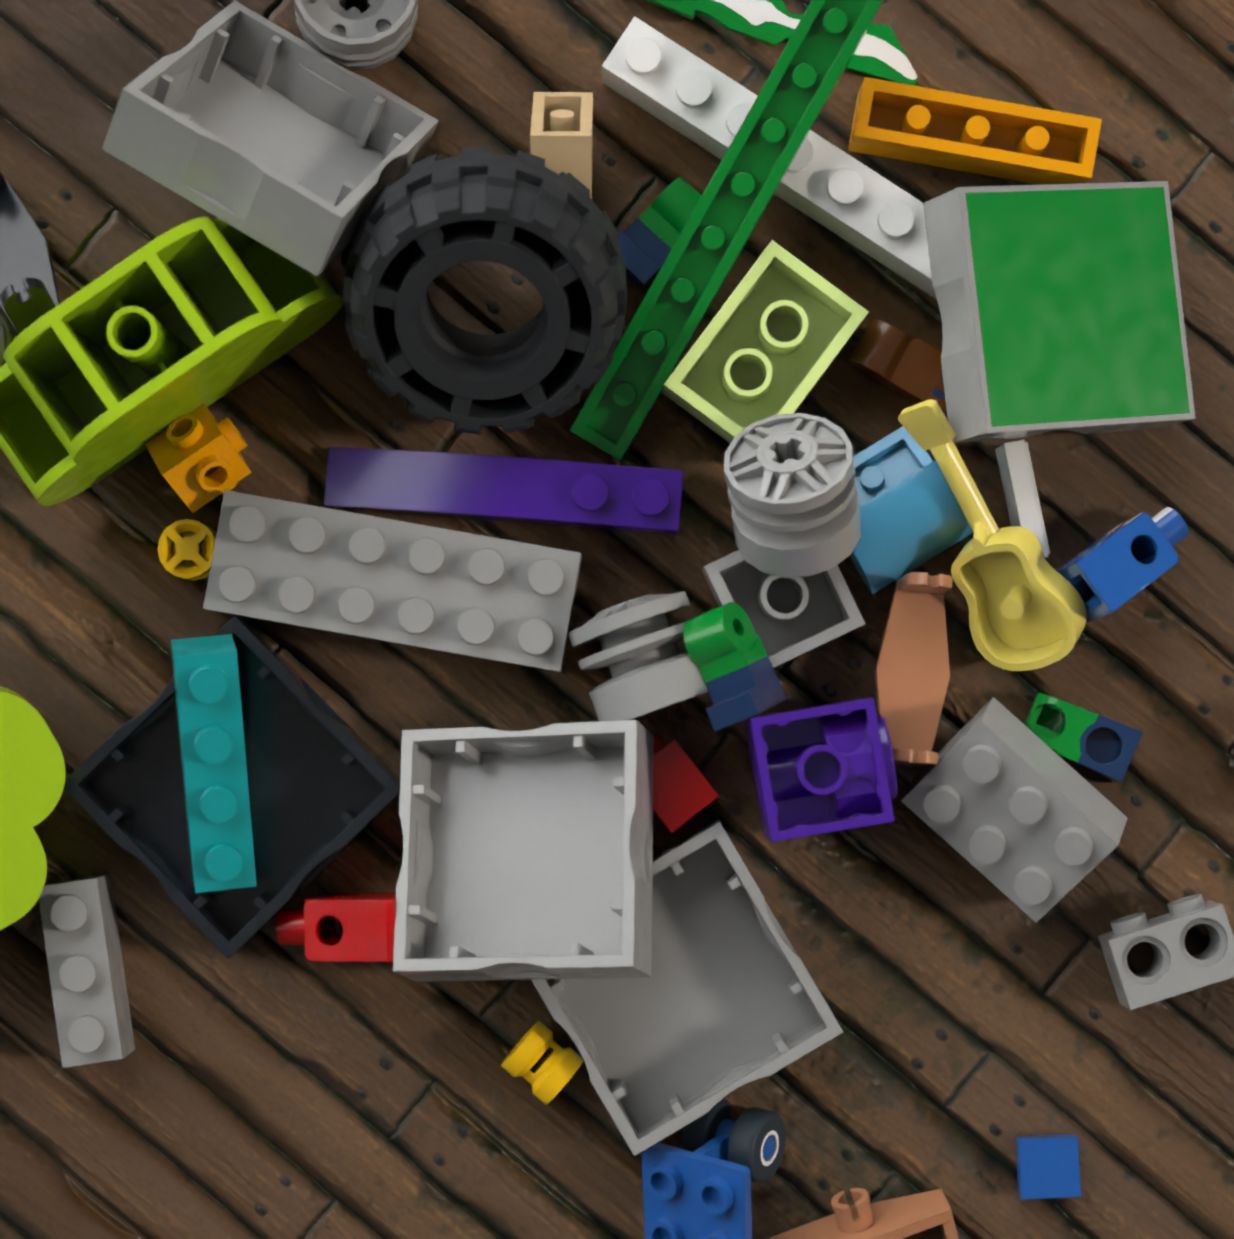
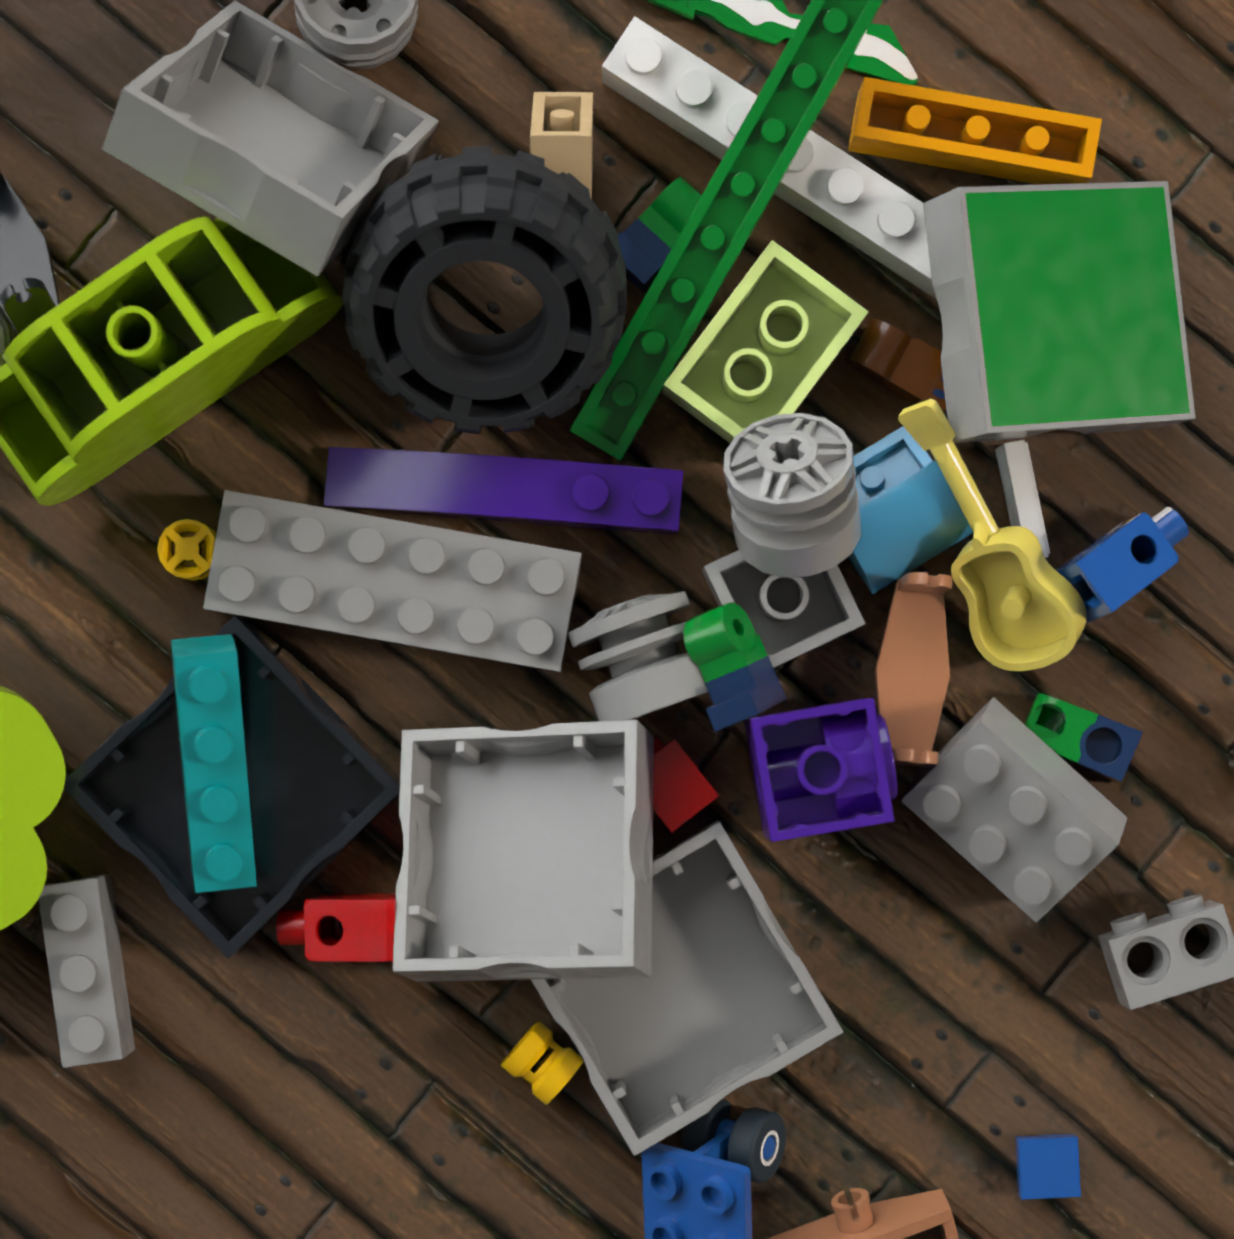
light orange brick [145,404,252,513] -> none

